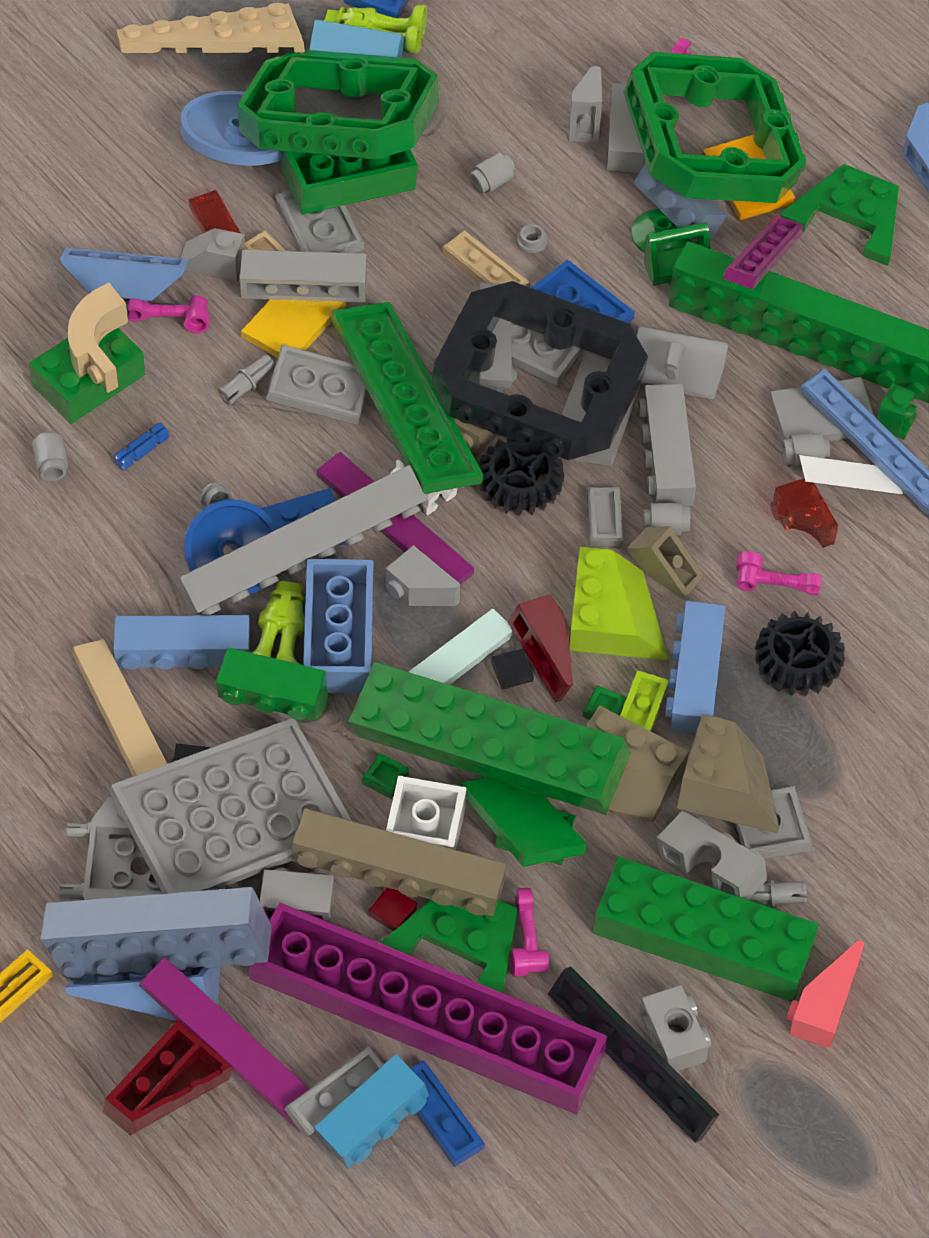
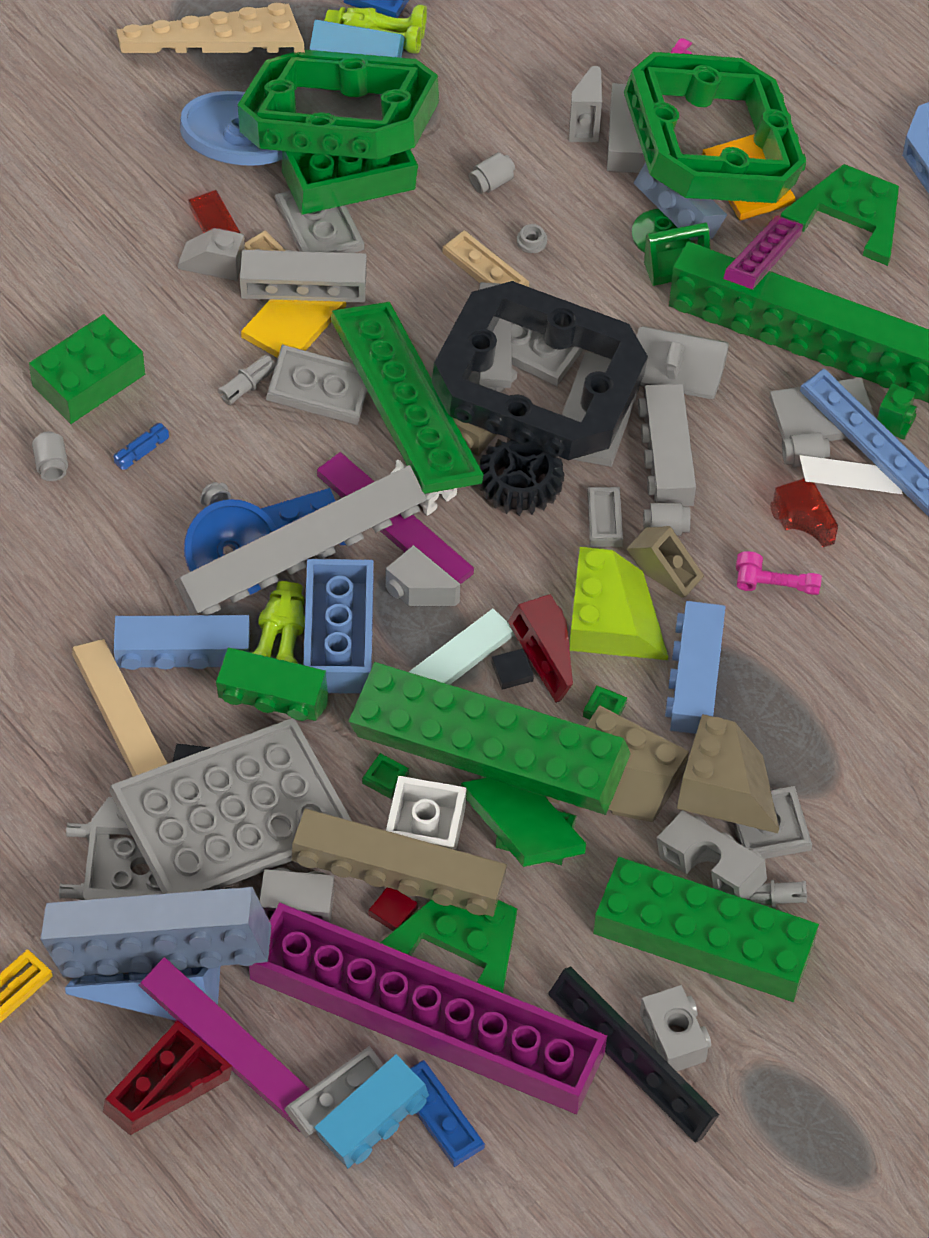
medium blue wedge [60,247,189,302] -> none
tan arch [68,282,128,393] -> none
dark pink brick [127,296,210,333] -> none
dark pink brick [510,888,549,977] -> none
blue wing [531,259,635,323] -> none
lime plate [620,670,669,732] -> none
black gear [755,610,845,697] -> none
coral slope [786,940,865,1048] -> none

